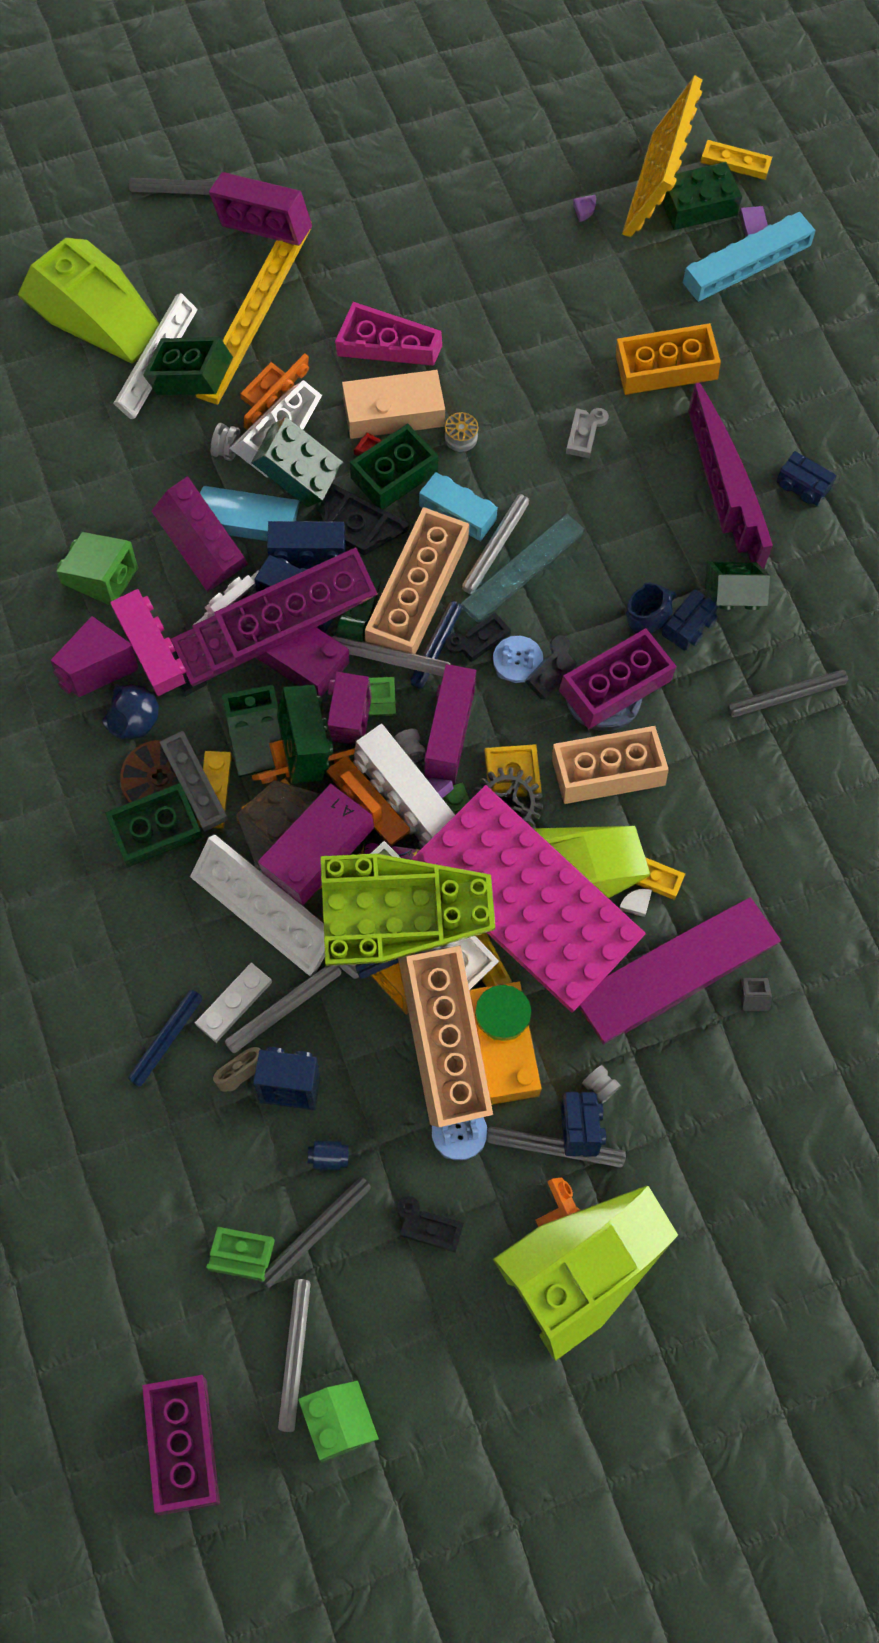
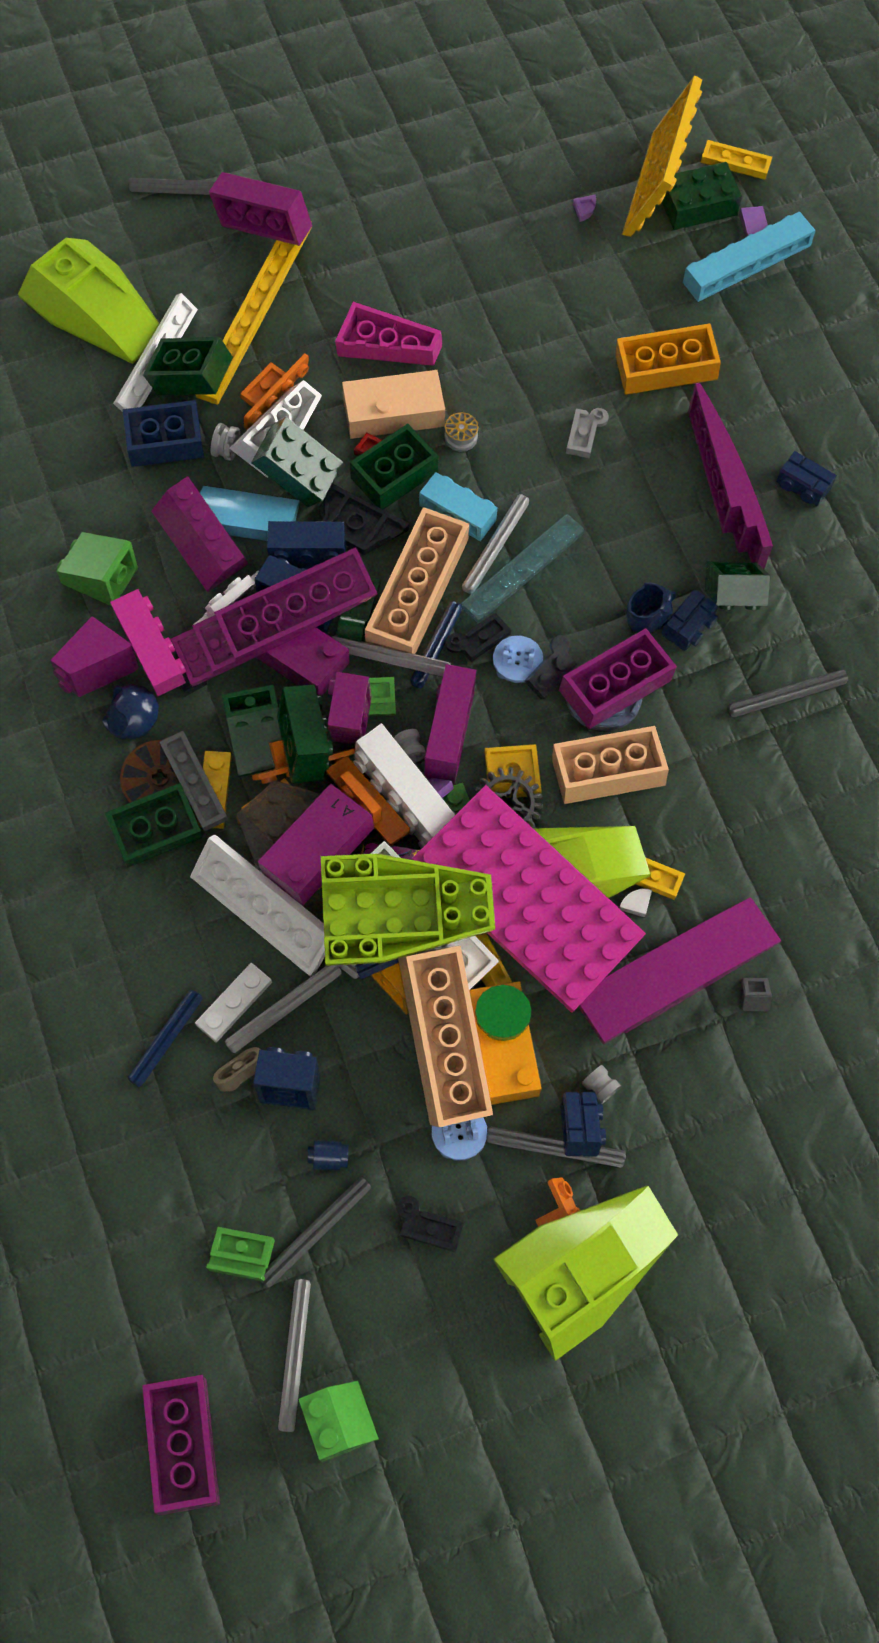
none -> dark blue brick [122,400,204,467]

